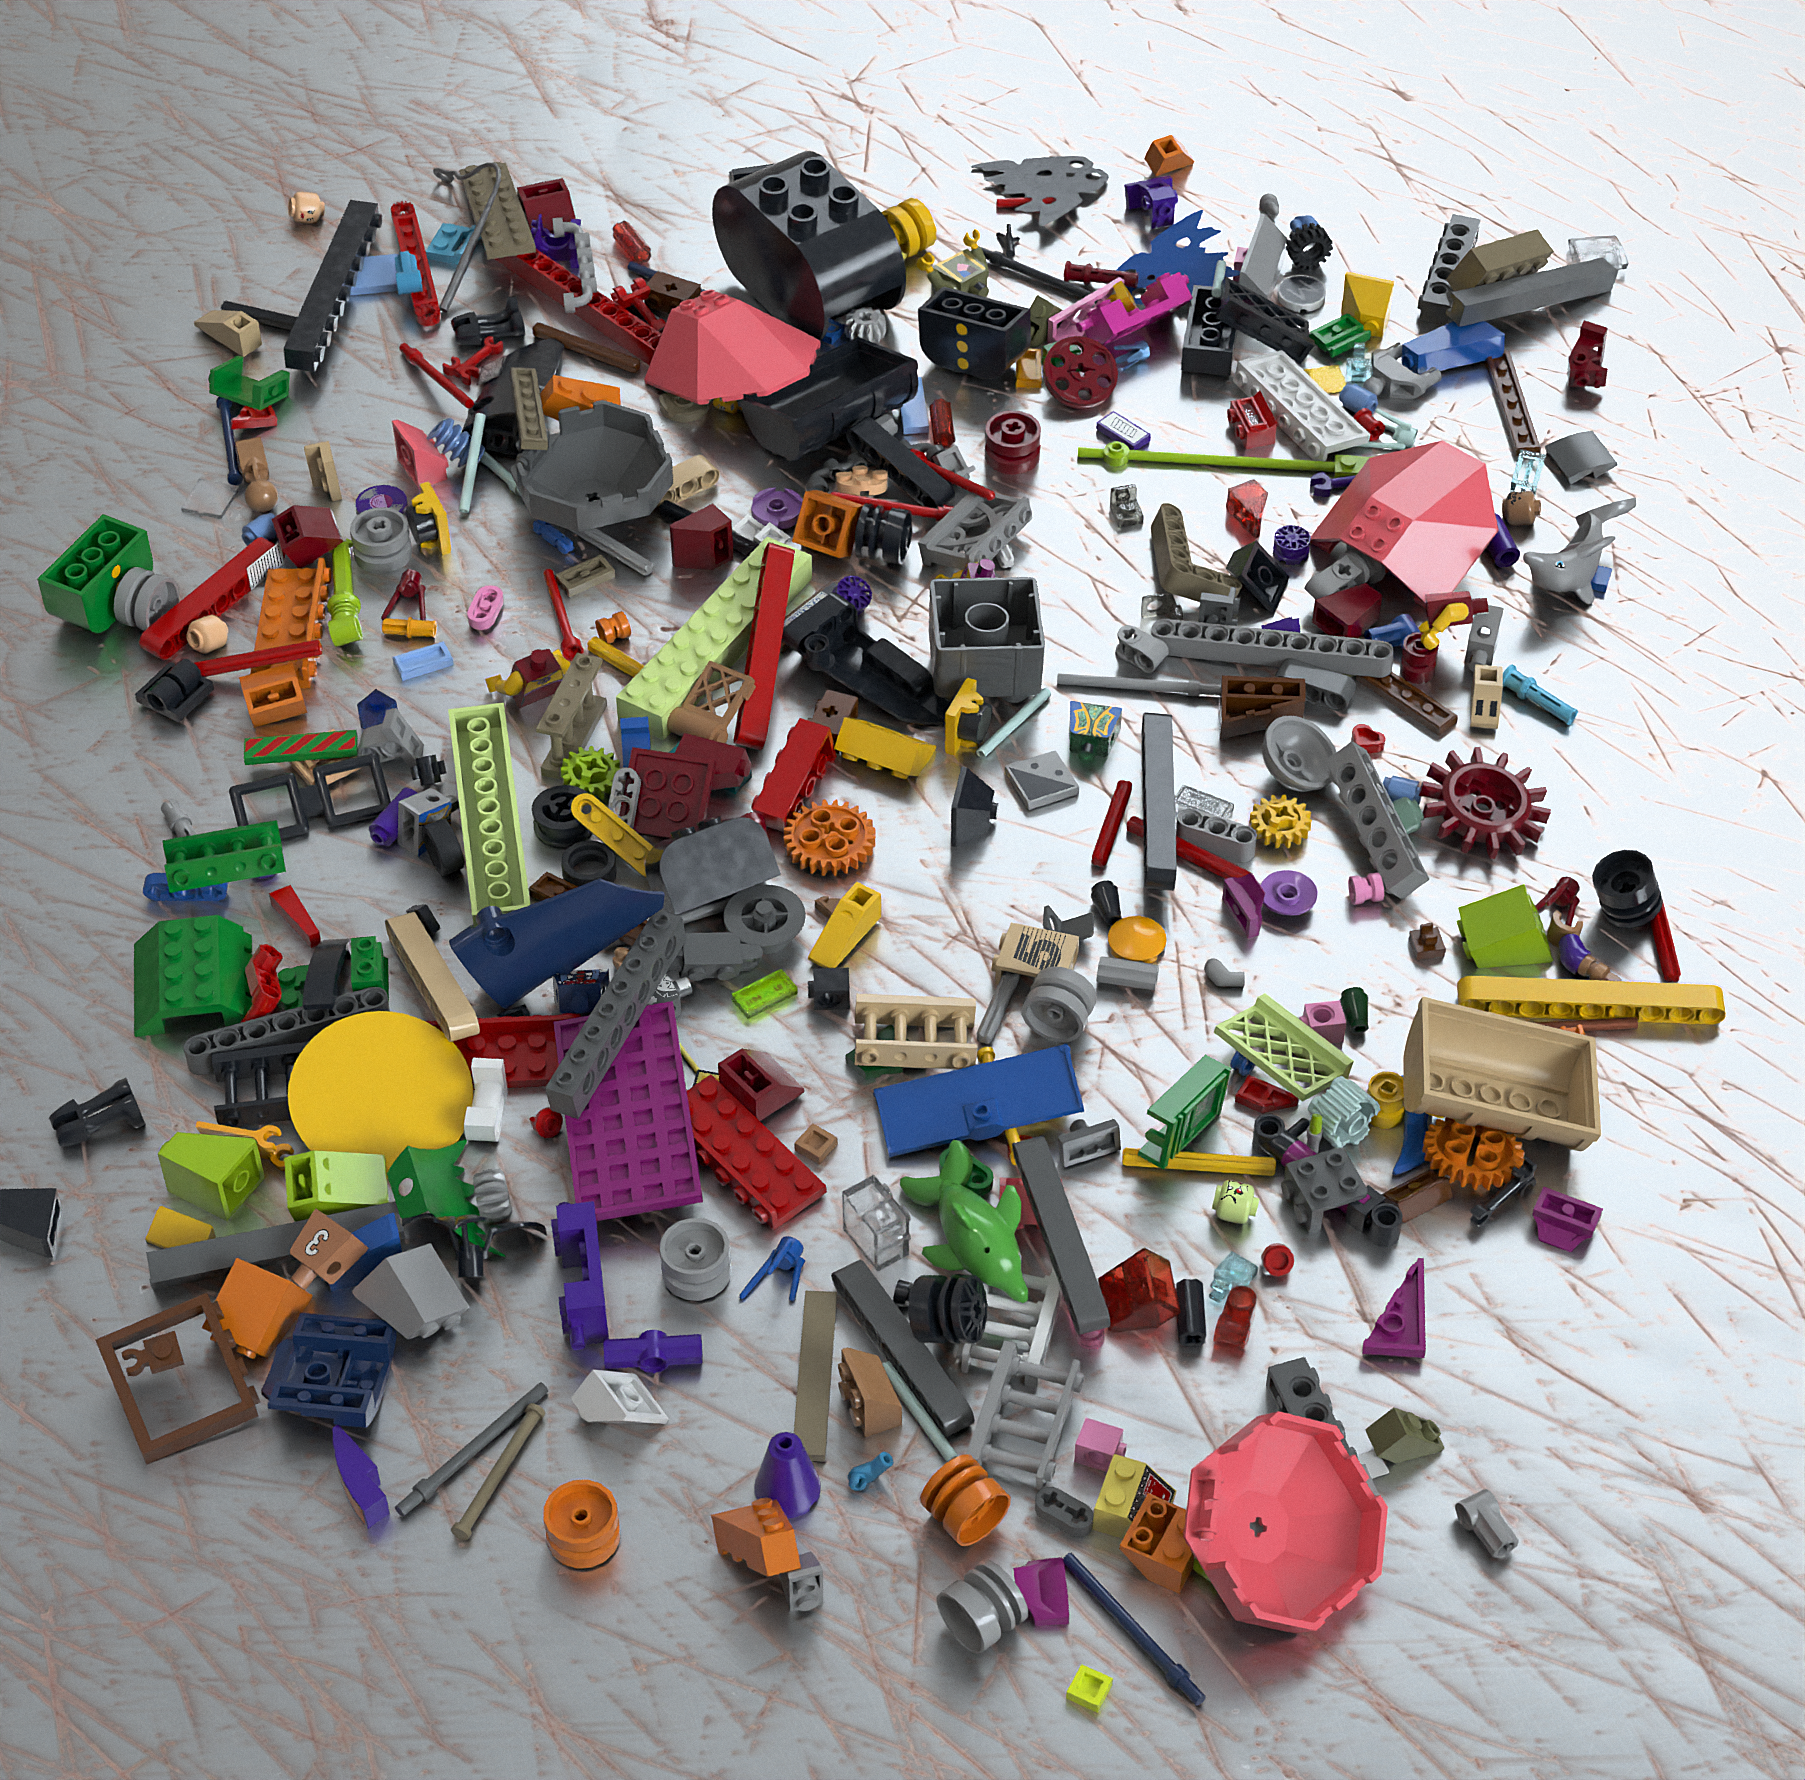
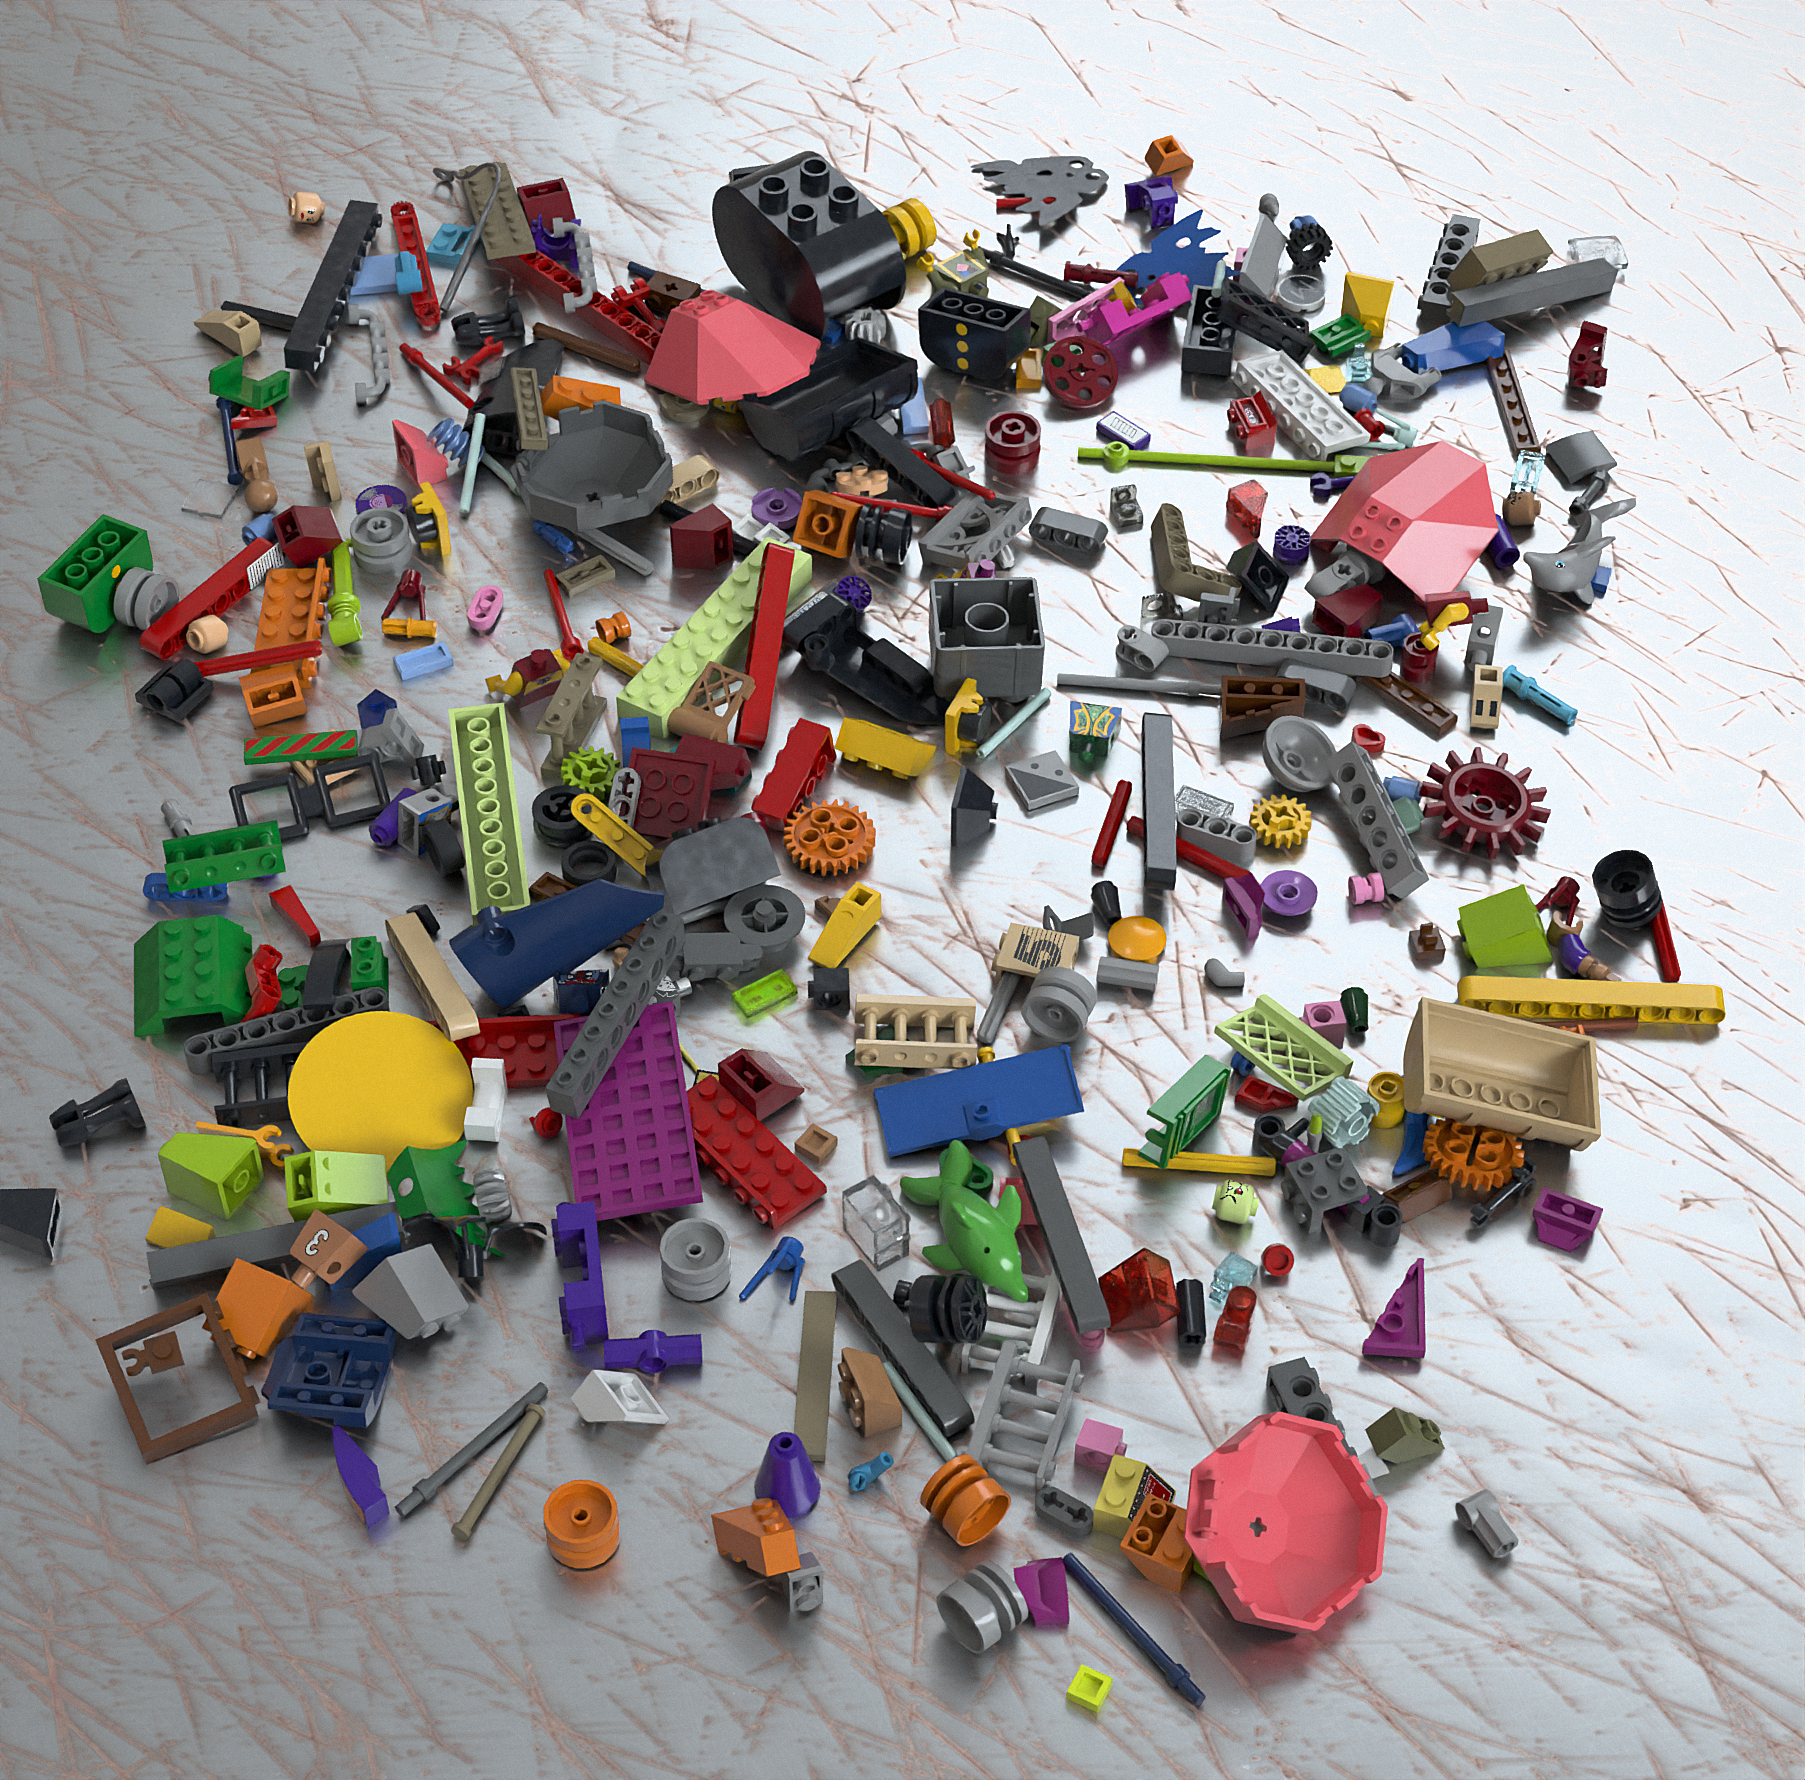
clear red axle [612,220,652,264] -> none
reddish brown brick [807,690,858,754] -> none
dark grey tile [1058,1119,1121,1167] -> none
flat silver piece [1114,340,1151,371] -> none
none -> light grey bar [348,304,390,403]
none -> dark grey beam [1028,506,1109,555]
none -> dark grey bar [1569,470,1611,517]

